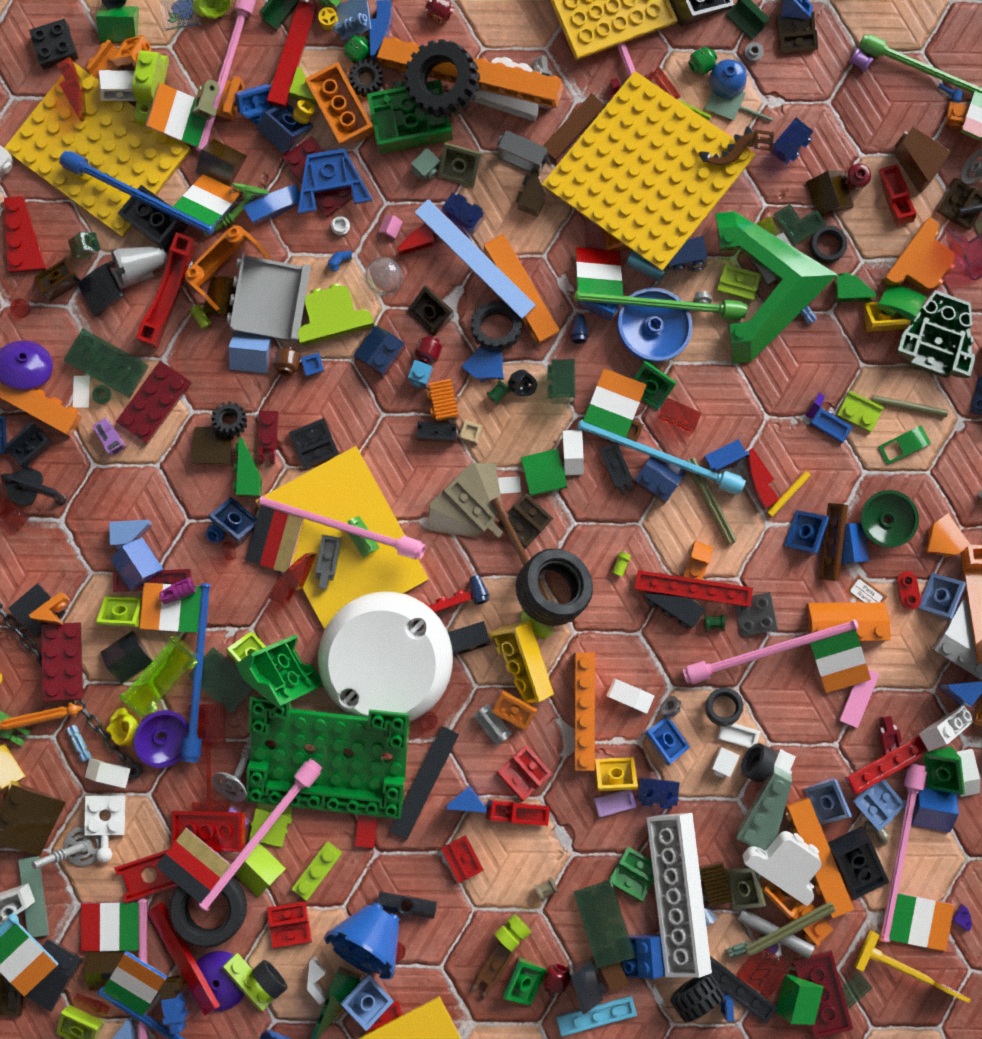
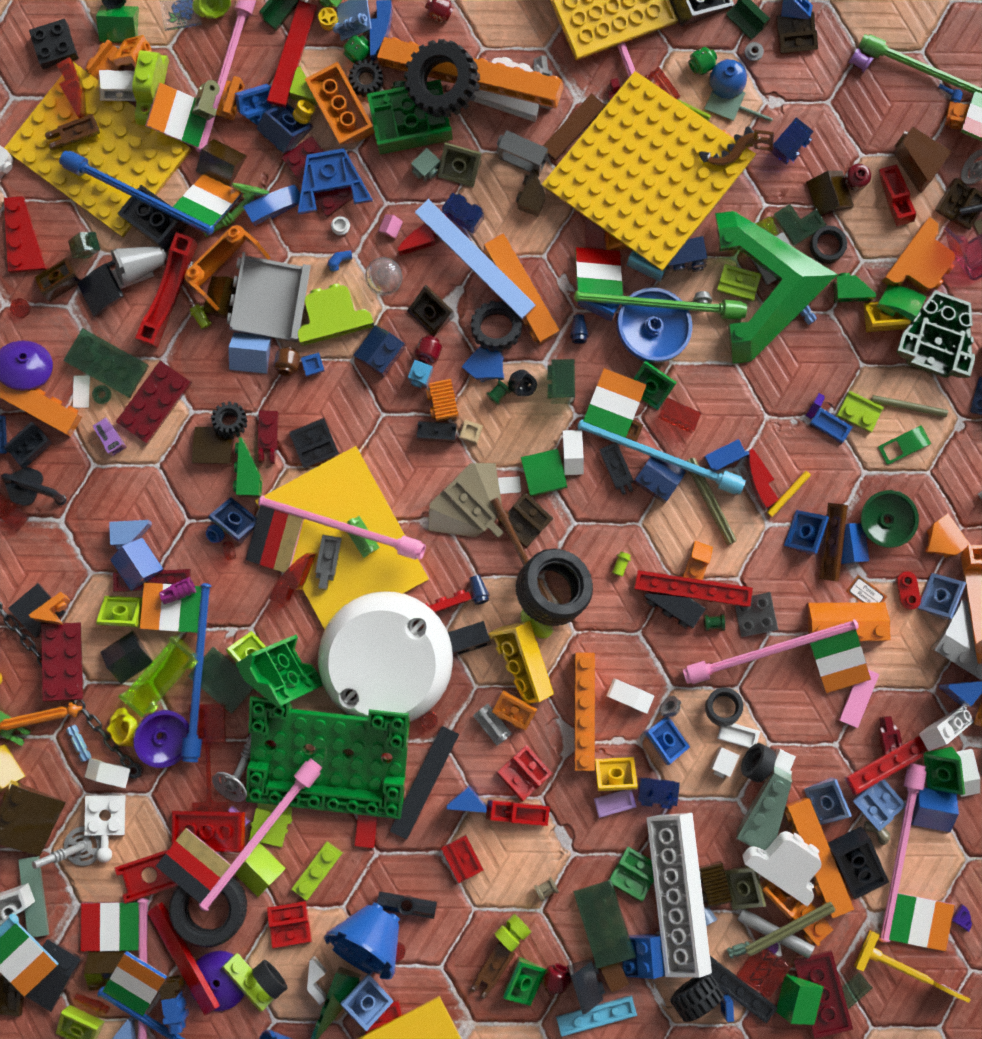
none -> reddish brown hinge [45,114,100,150]

